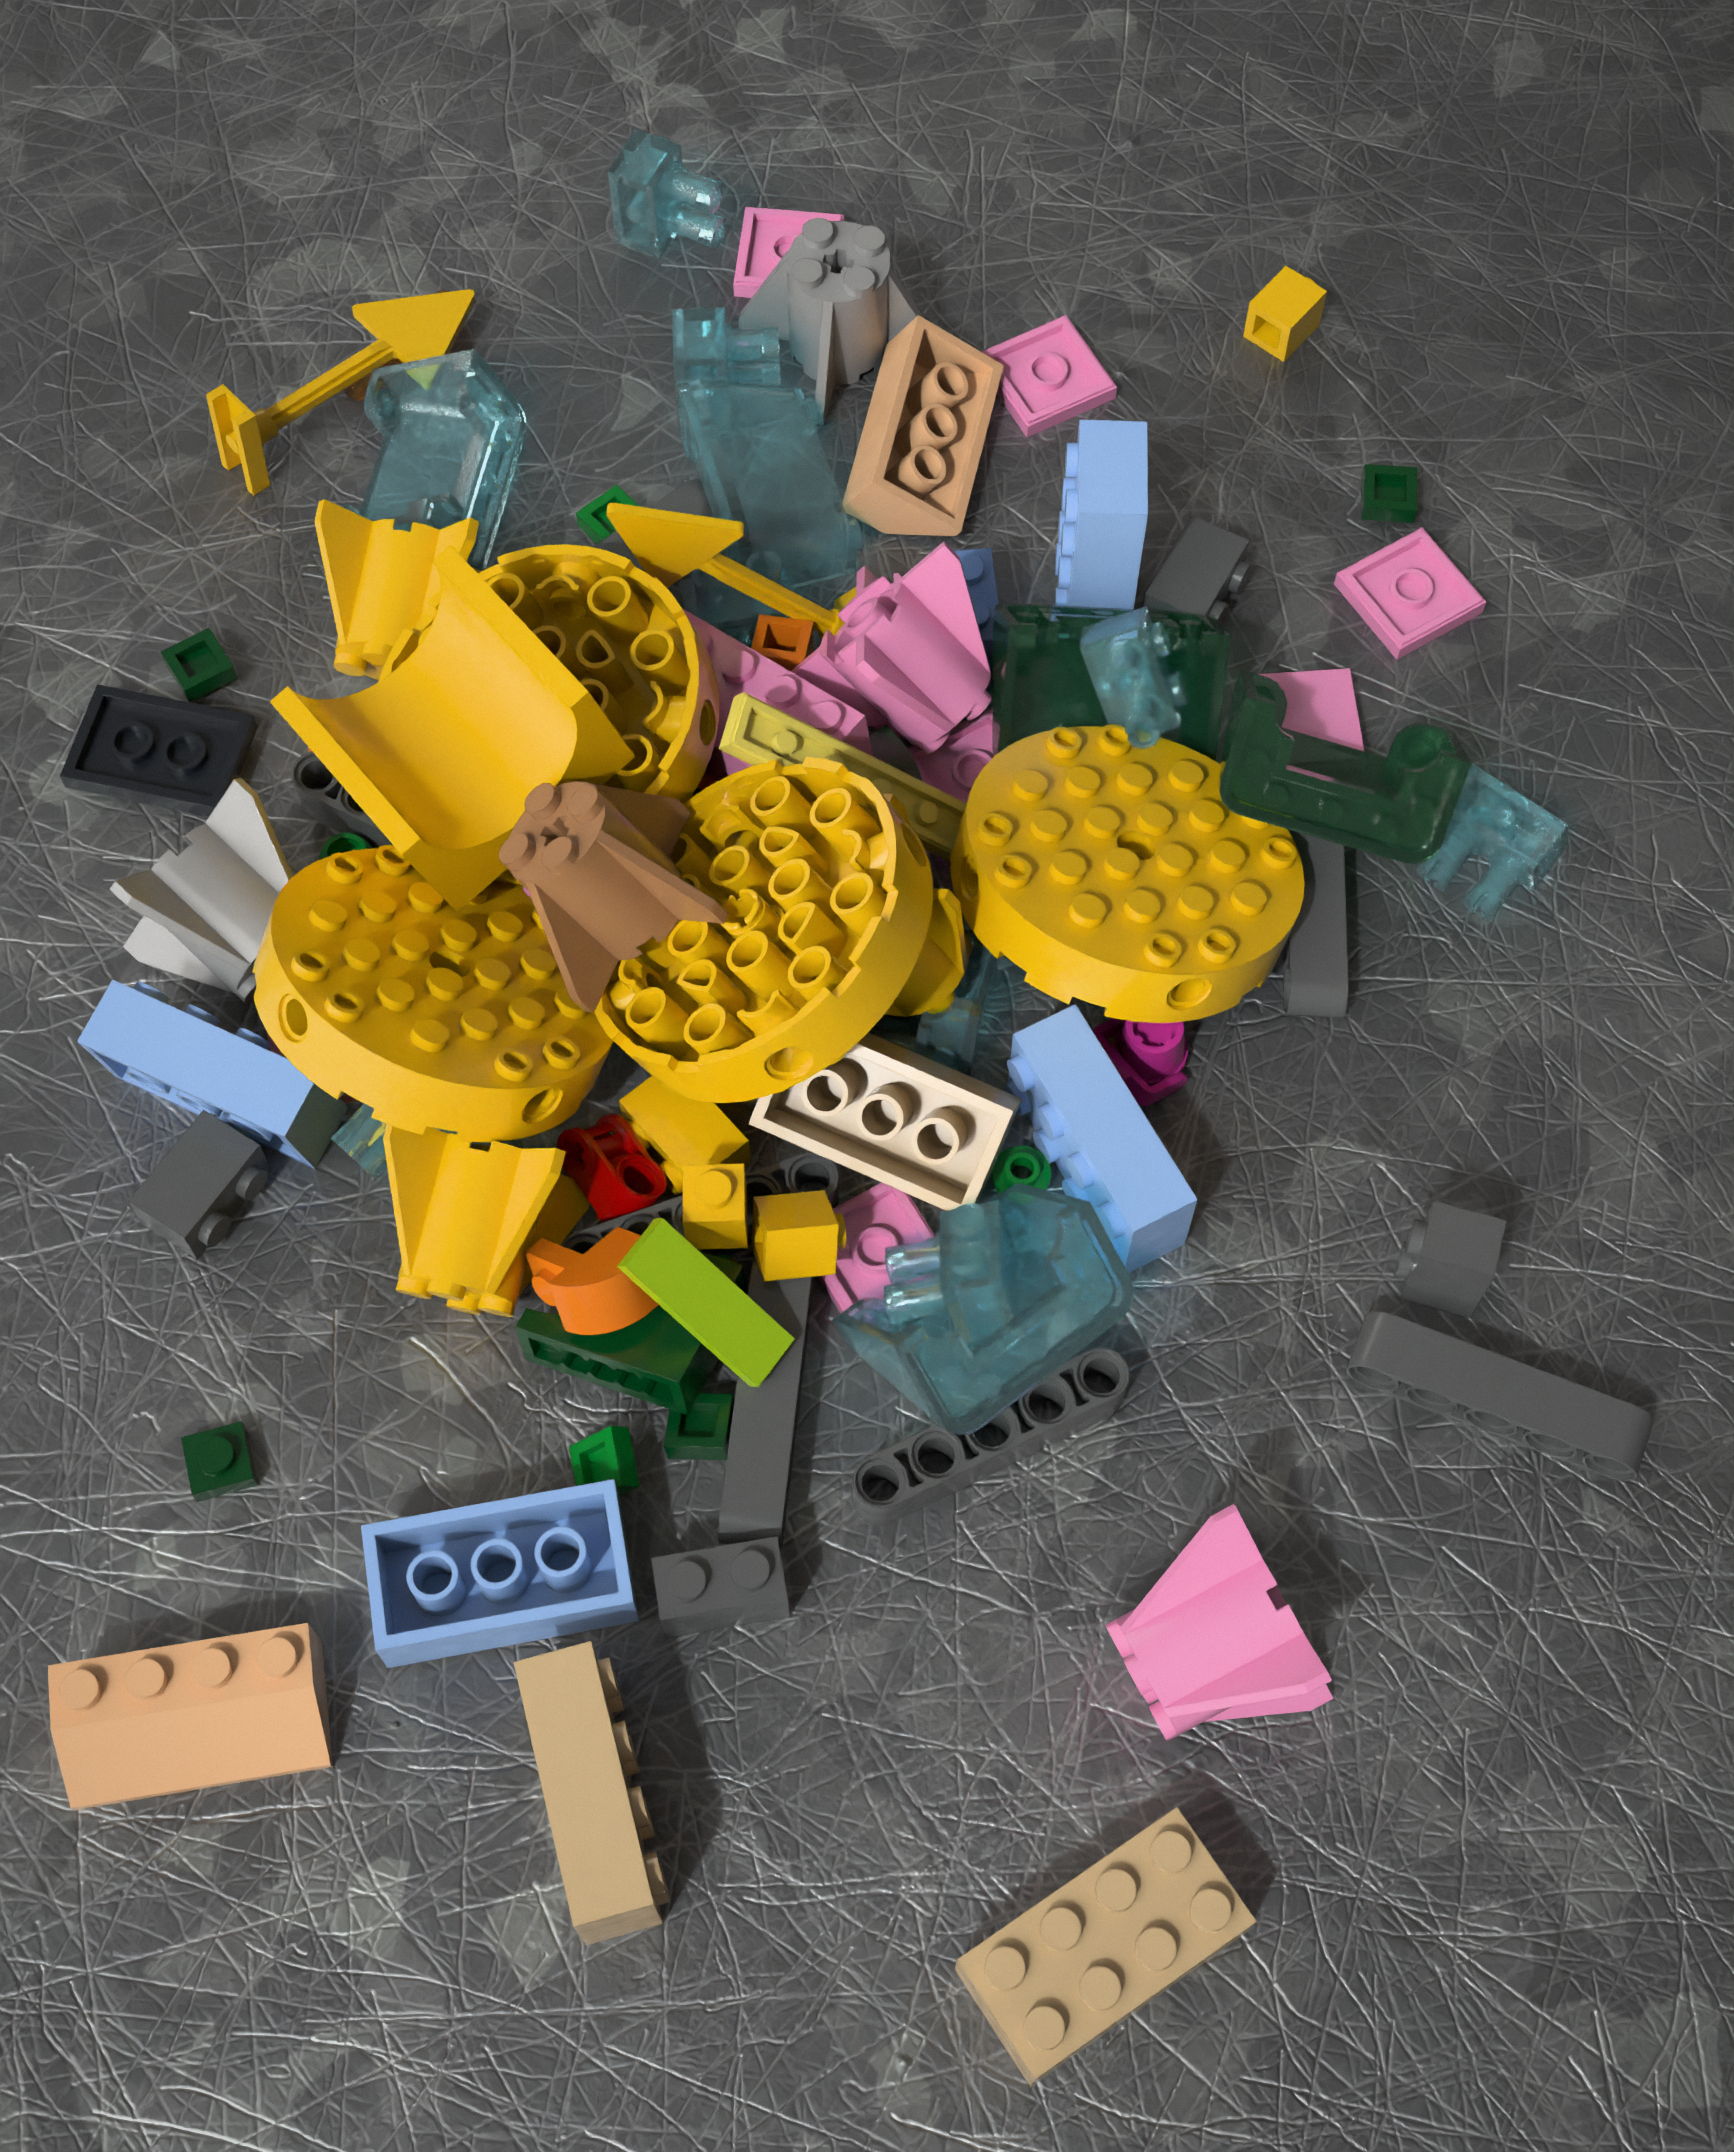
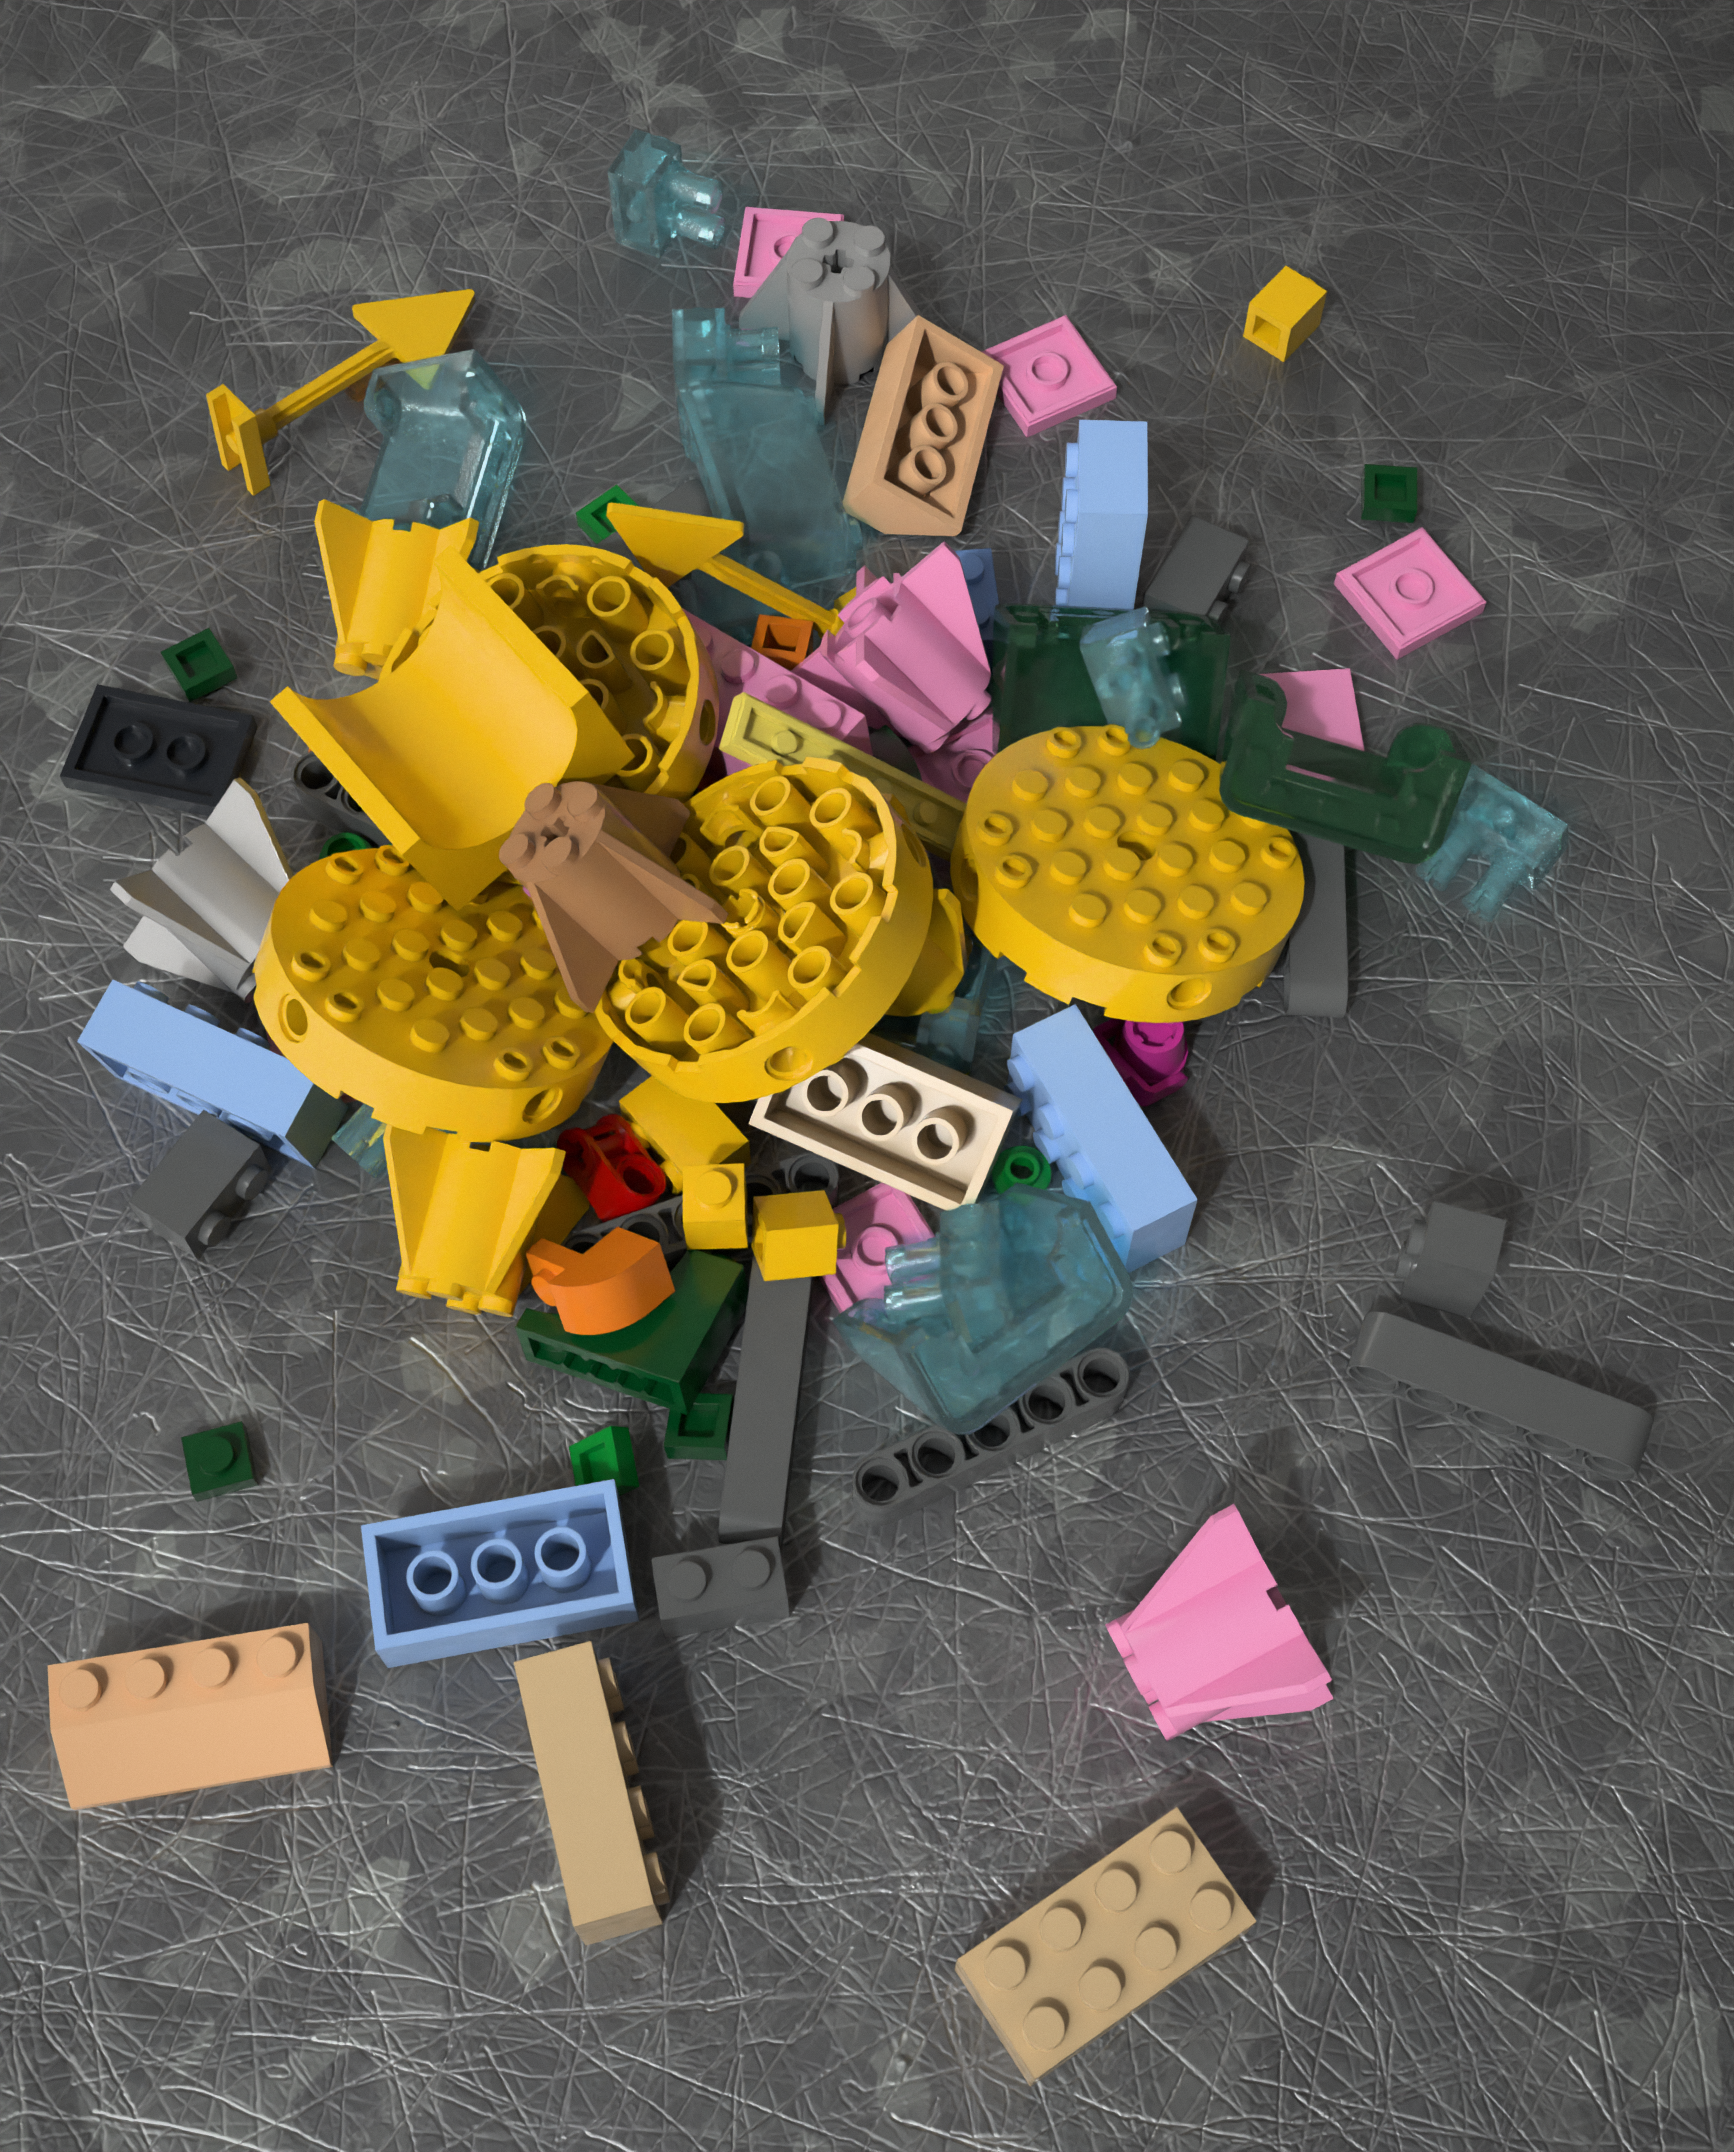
lime tile [617,1218,795,1387] -> none

